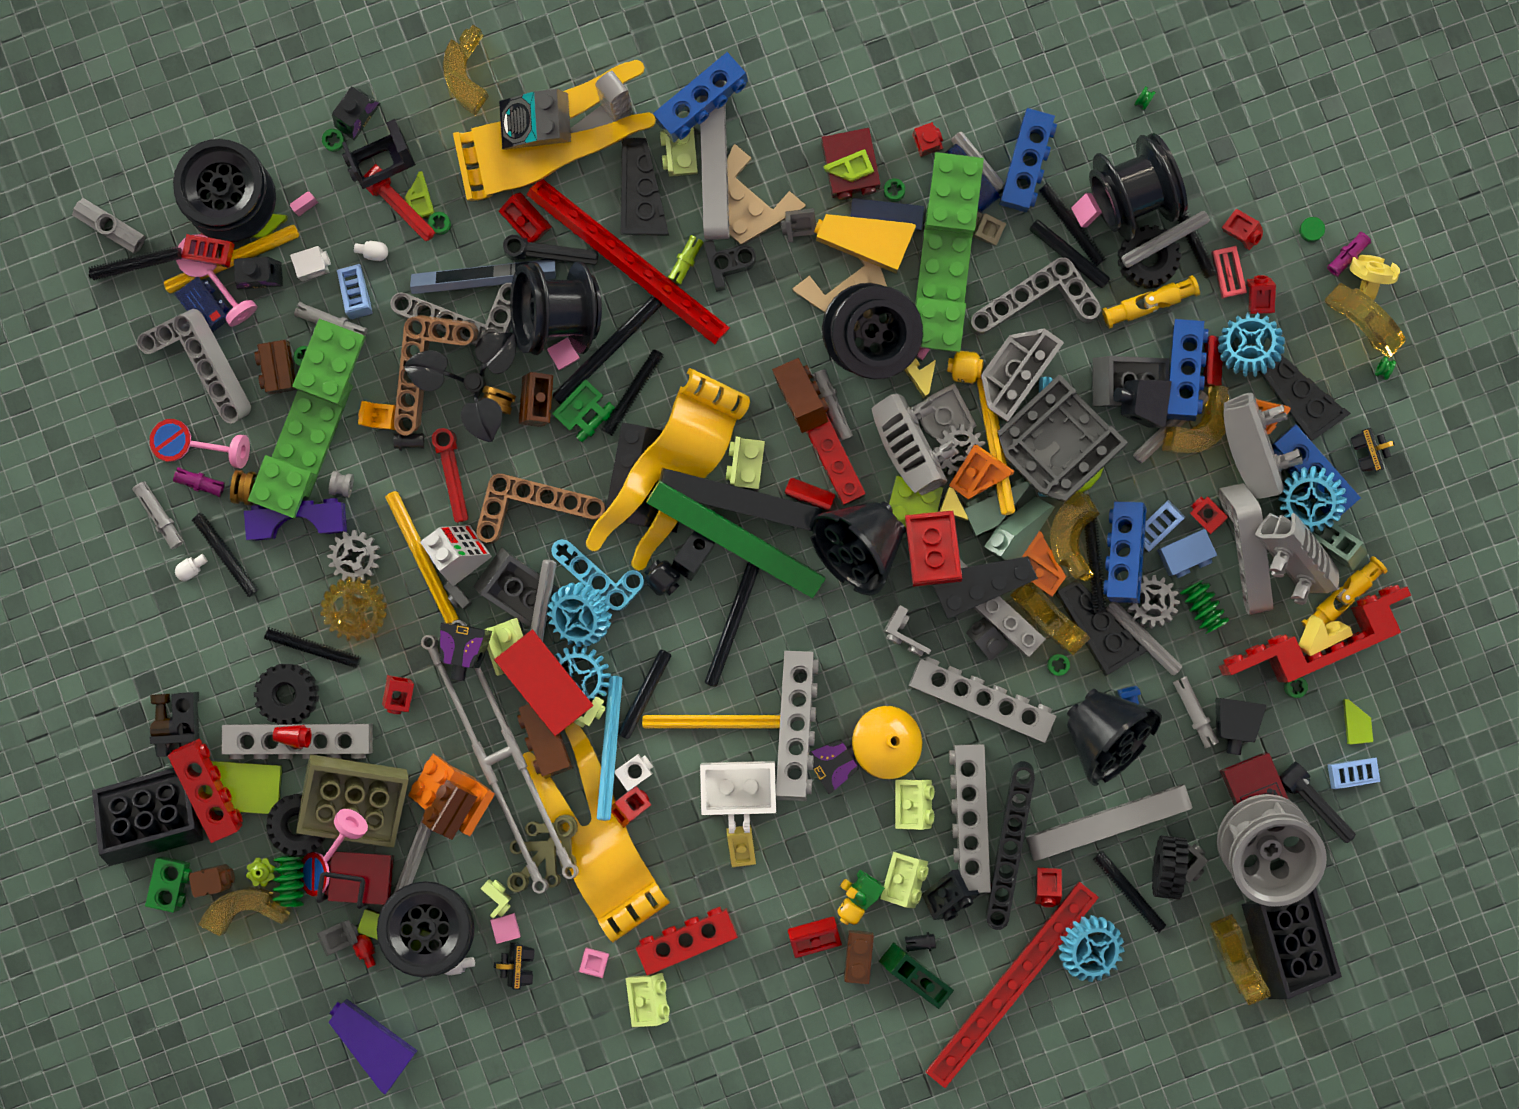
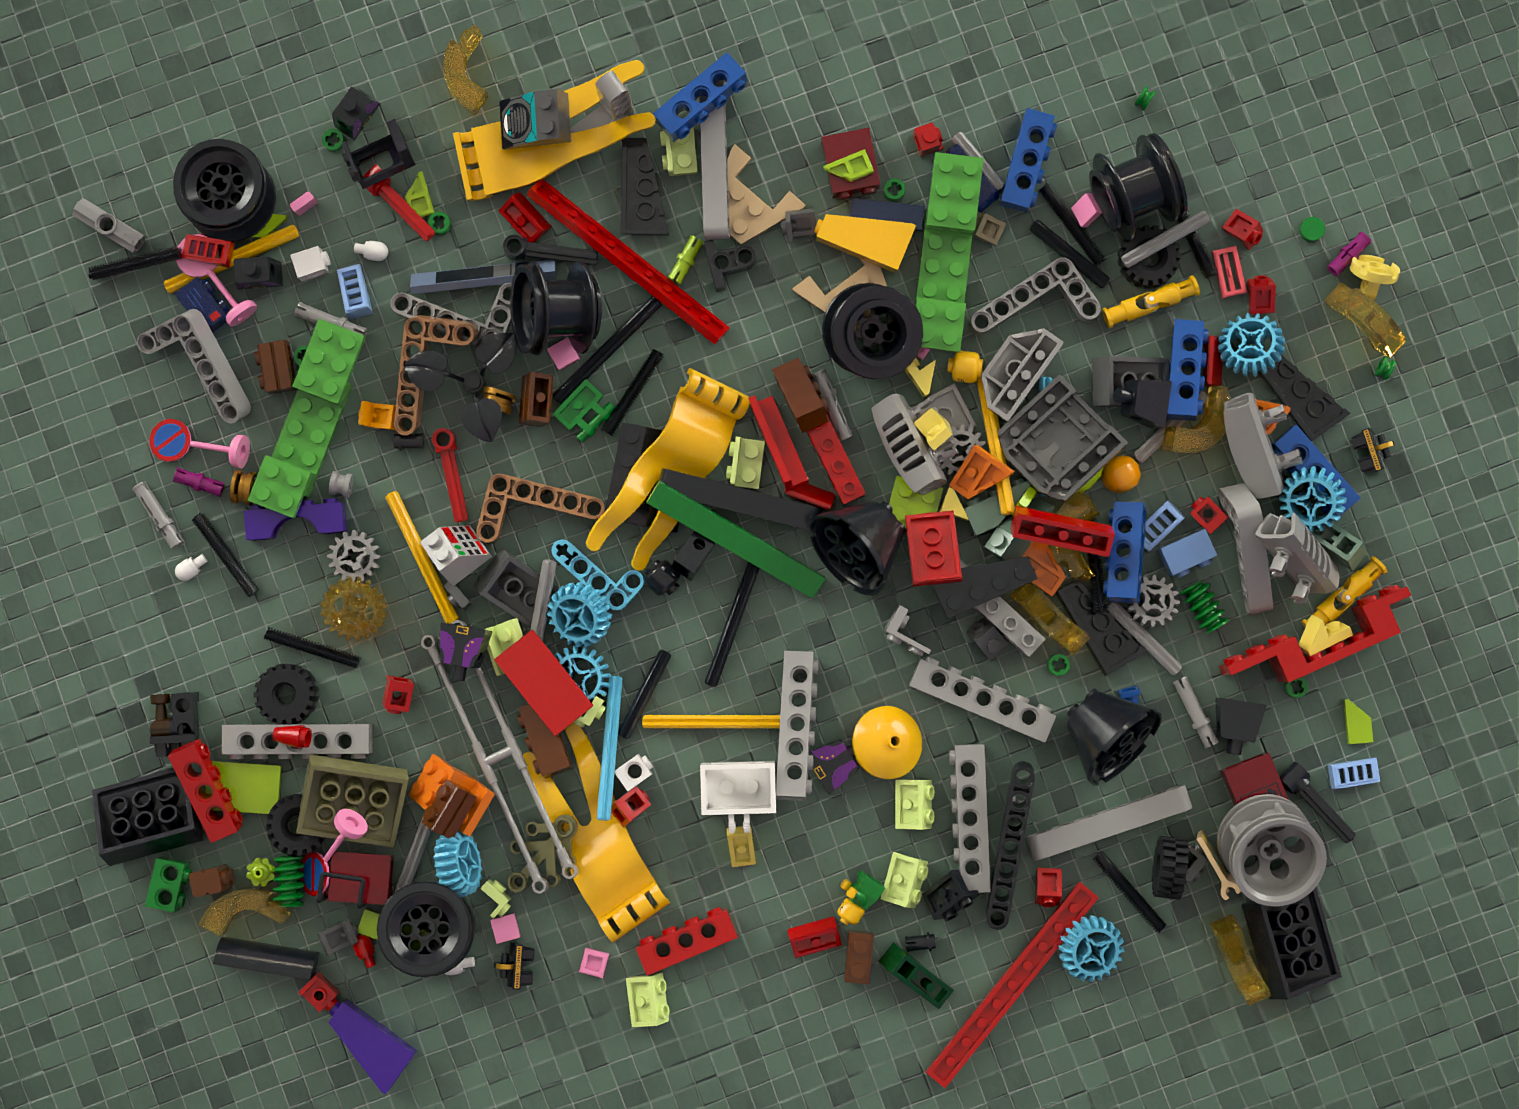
none -> black brick [213,936,319,980]
none -> red brick [298,972,340,1013]
none -> medium azure gear [433,831,483,897]
none -> red fence [748,395,809,492]
none -> light yellow slope [914,408,953,450]
none -> red brick [1010,506,1115,557]
none -> lime tile [1011,485,1037,516]
none -> light orange hair [1101,455,1141,494]
none -> tan flag [1197,830,1241,900]

